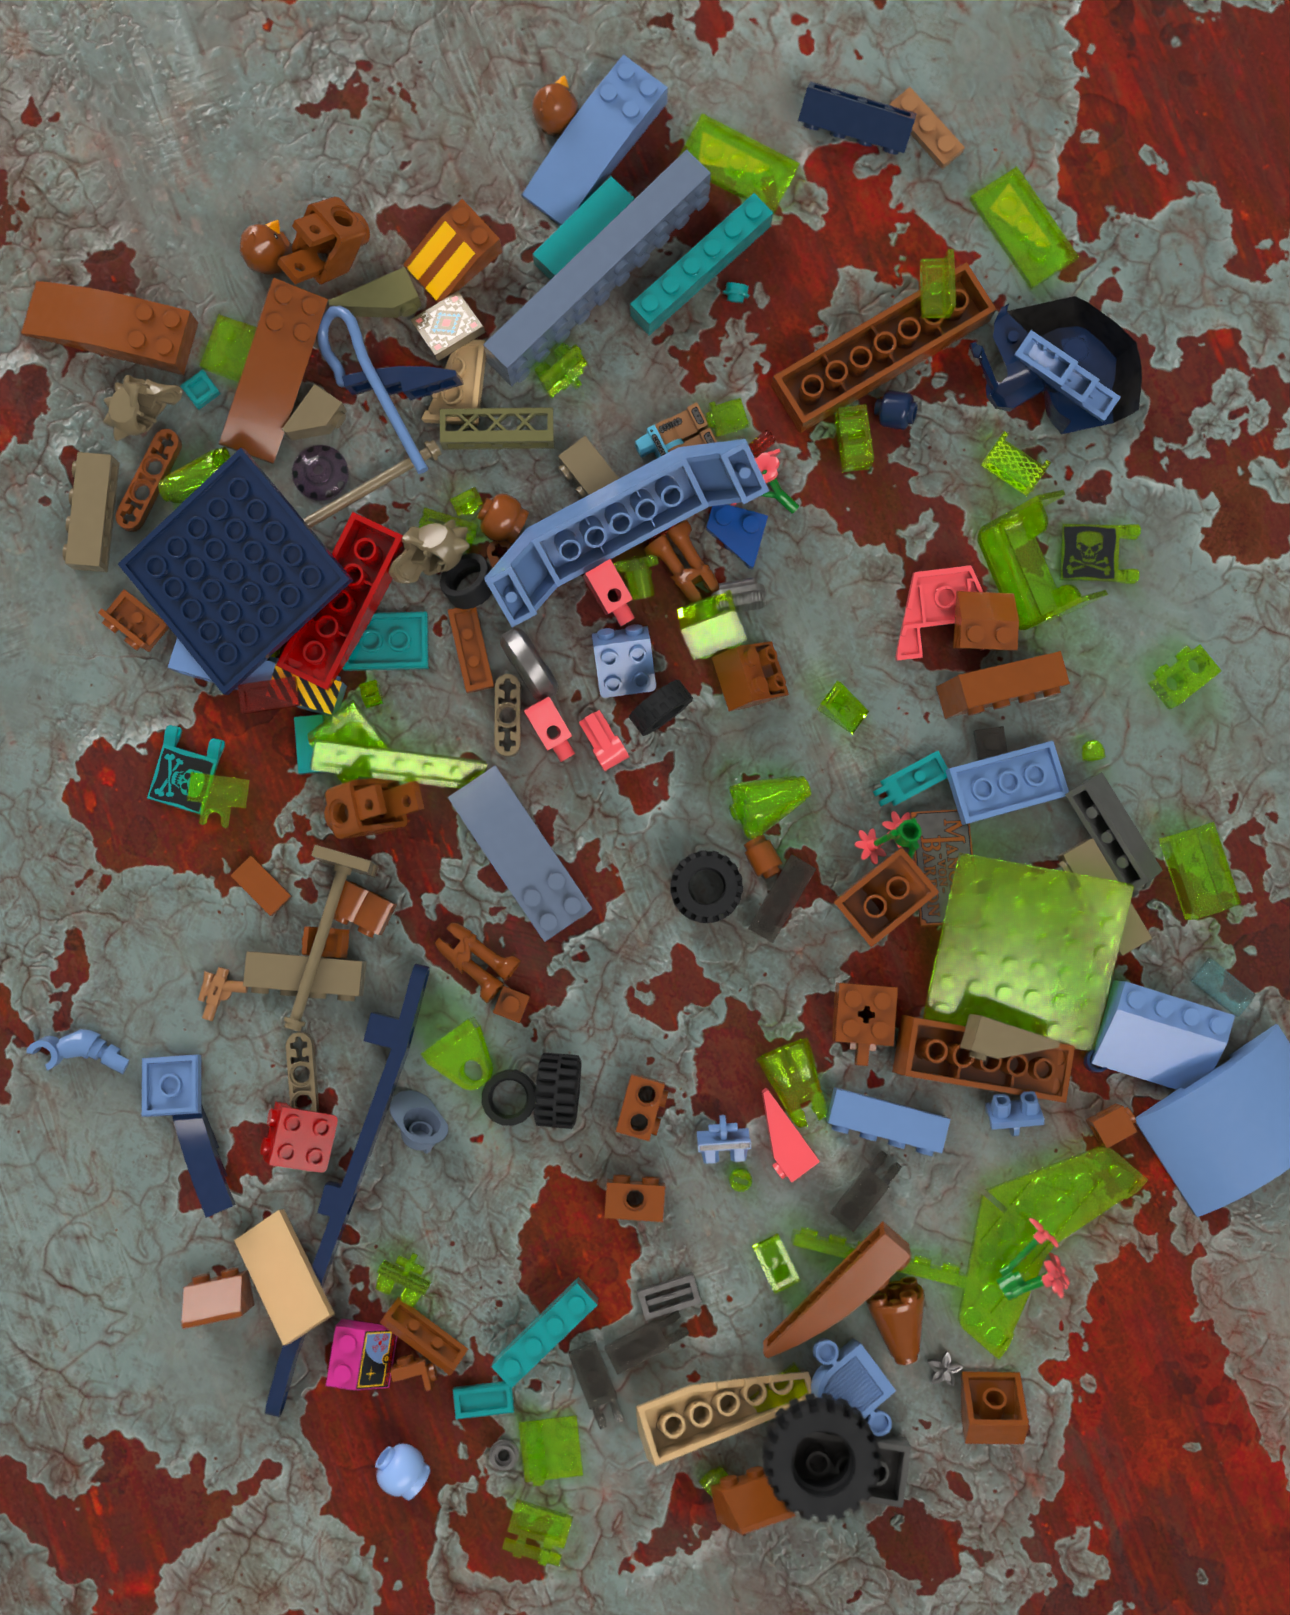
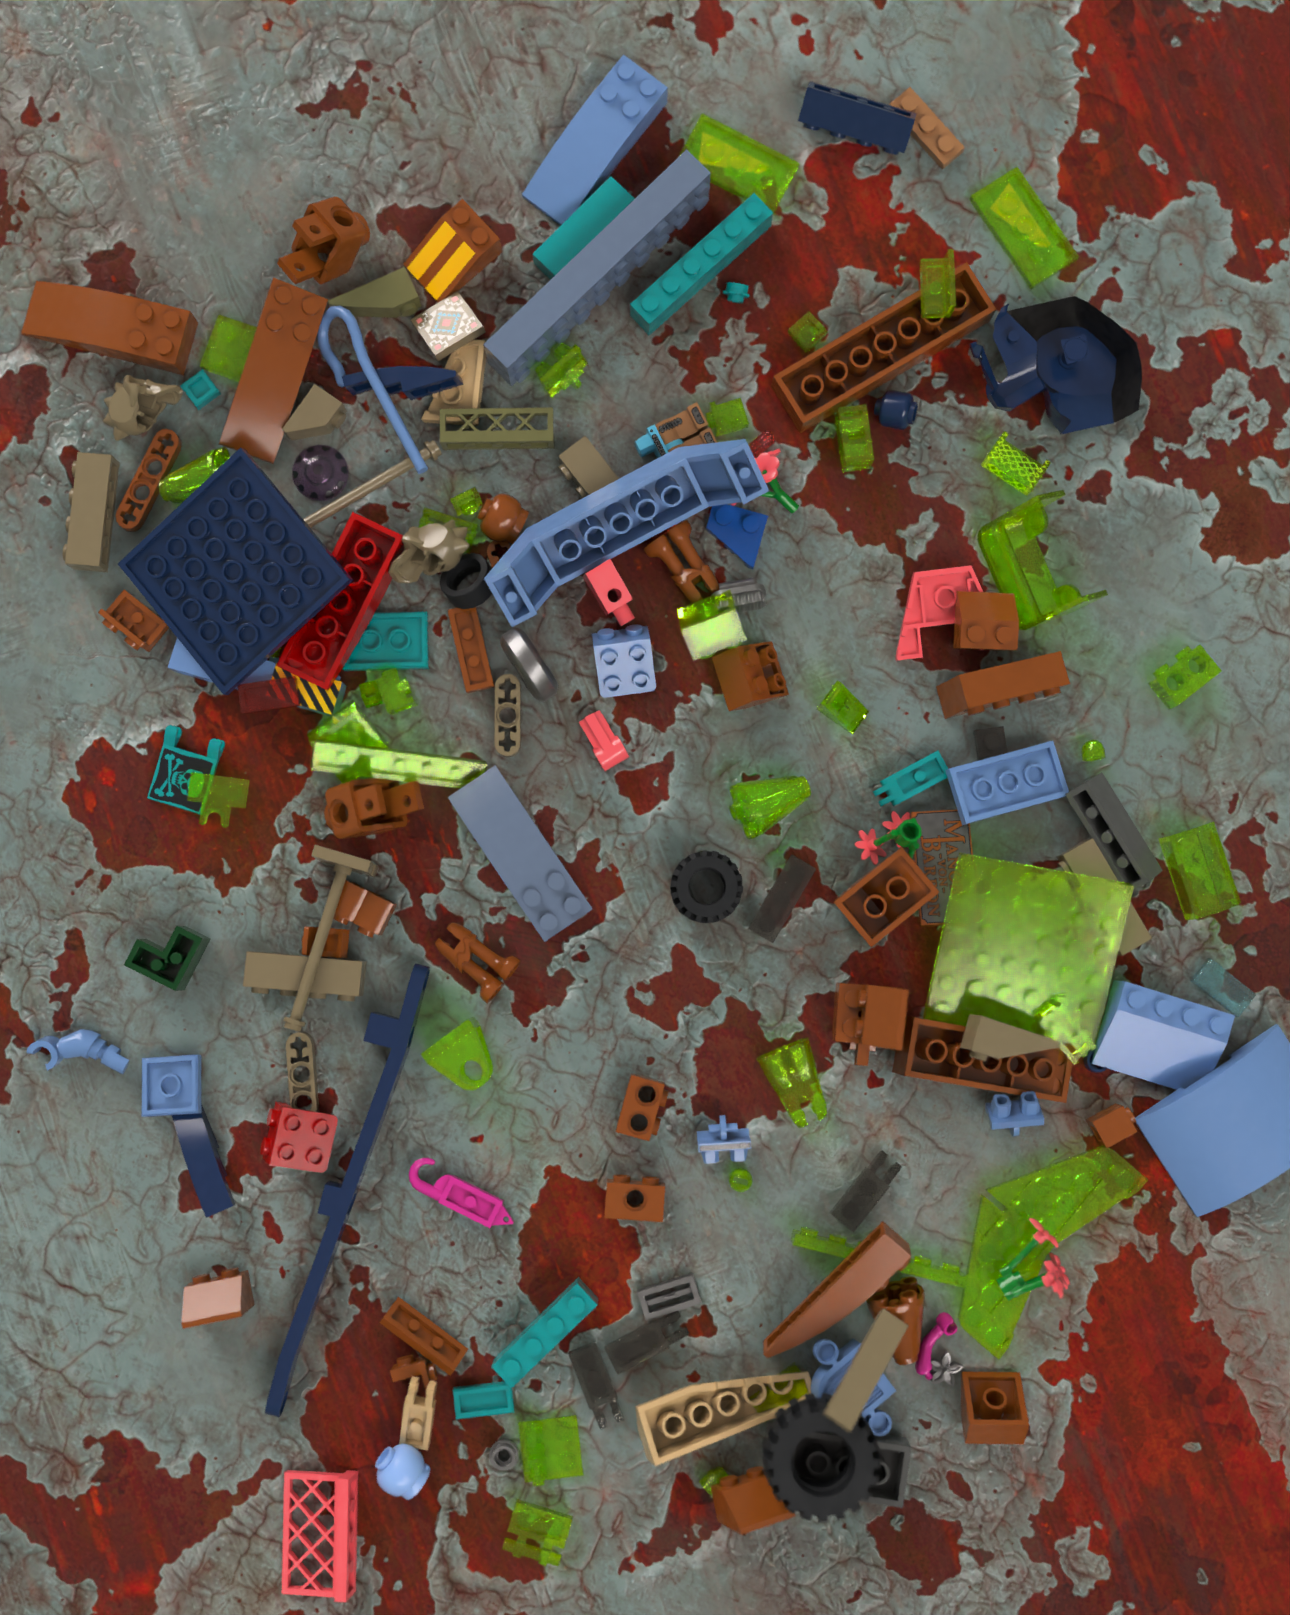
medium nougat piece [198,967,248,1021] -> none
dark orange tile [230,856,292,916] -> none
tan tile [234,1209,334,1346] -> none
dark orange piece [240,220,292,275] -> none
teal tile [294,715,329,774] -> none
slope [326,1319,398,1390] -> none
clear neon green hips [375,1253,431,1307] -> none
sand blue piece [390,1090,448,1154] -> none
black tyre [481,1070,536,1126] -> none
dark orange plate [493,986,531,1023] -> none
coral torso [523,696,575,762] -> none
dark orange piece [532,75,579,135] -> none
black tyre [534,1052,582,1129] -> none
clear neon green gear [614,555,659,600] -> none
black tyre [629,680,693,736] -> none
dark orange brick [744,835,783,879] -> none
clear neon green slope [752,1233,801,1294] -> none
coral slope [762,1088,820,1182] -> none
medium blue brick [826,1087,950,1156] -> none
medium blue slope [1014,330,1121,422] -> none
flag [1060,524,1141,584] -> none
none -> dark green brick [124,926,211,991]
none -> coral fence [282,1470,358,1602]
none -> clear neon green brick [376,668,417,715]
none -> tan hinge [399,1376,437,1451]
none -> dark pink plate [409,1158,514,1228]
none -> clear neon green plate [788,311,828,353]
none -> dark tan tile [823,1308,908,1432]
none -> dark orange slope [855,985,909,1050]
none -> dark pink piece [915,1312,958,1380]
none -> clear neon green tile [1036,1001,1097,1065]

